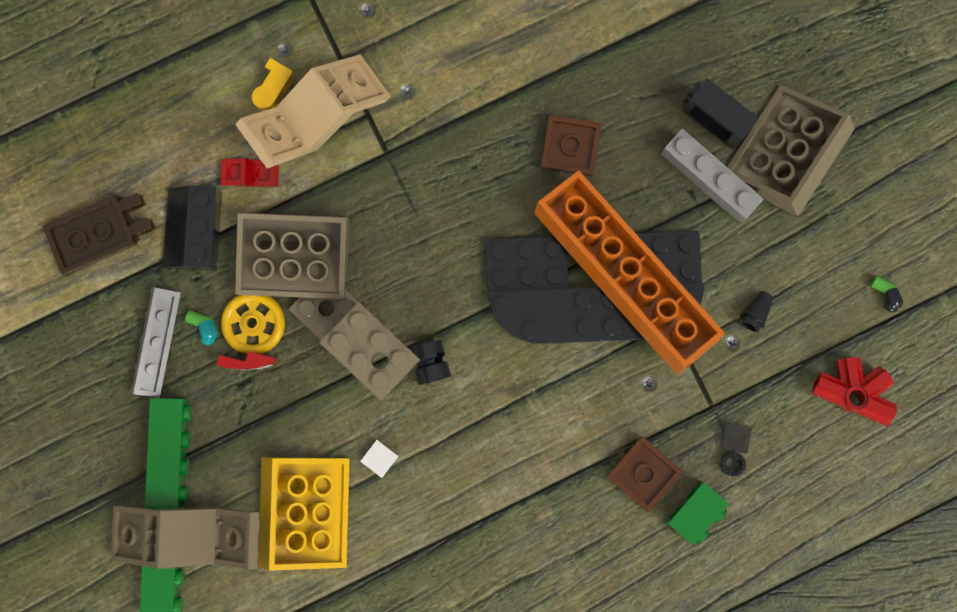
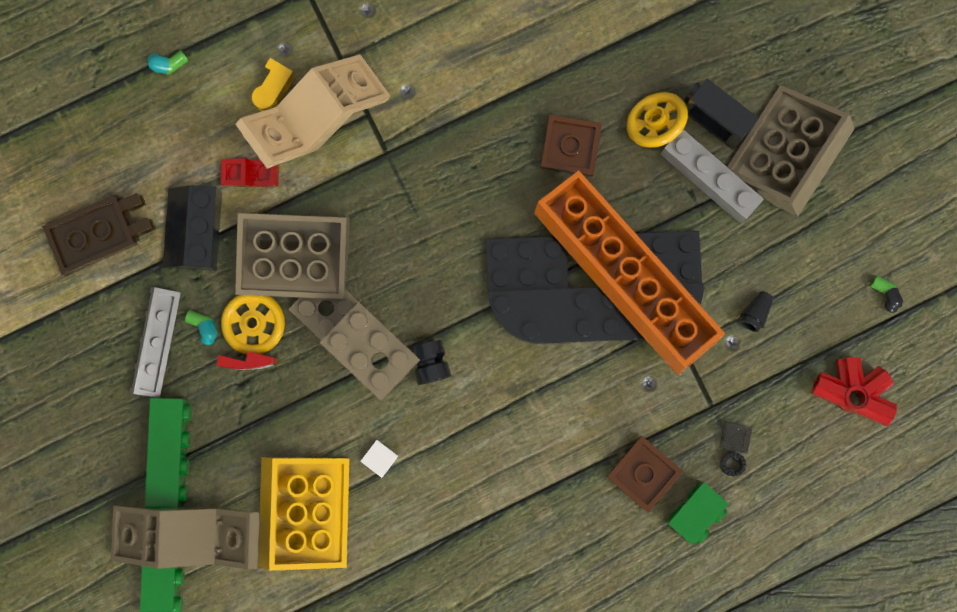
none -> arm [147,50,189,75]
none -> yellow plate [626,92,688,148]

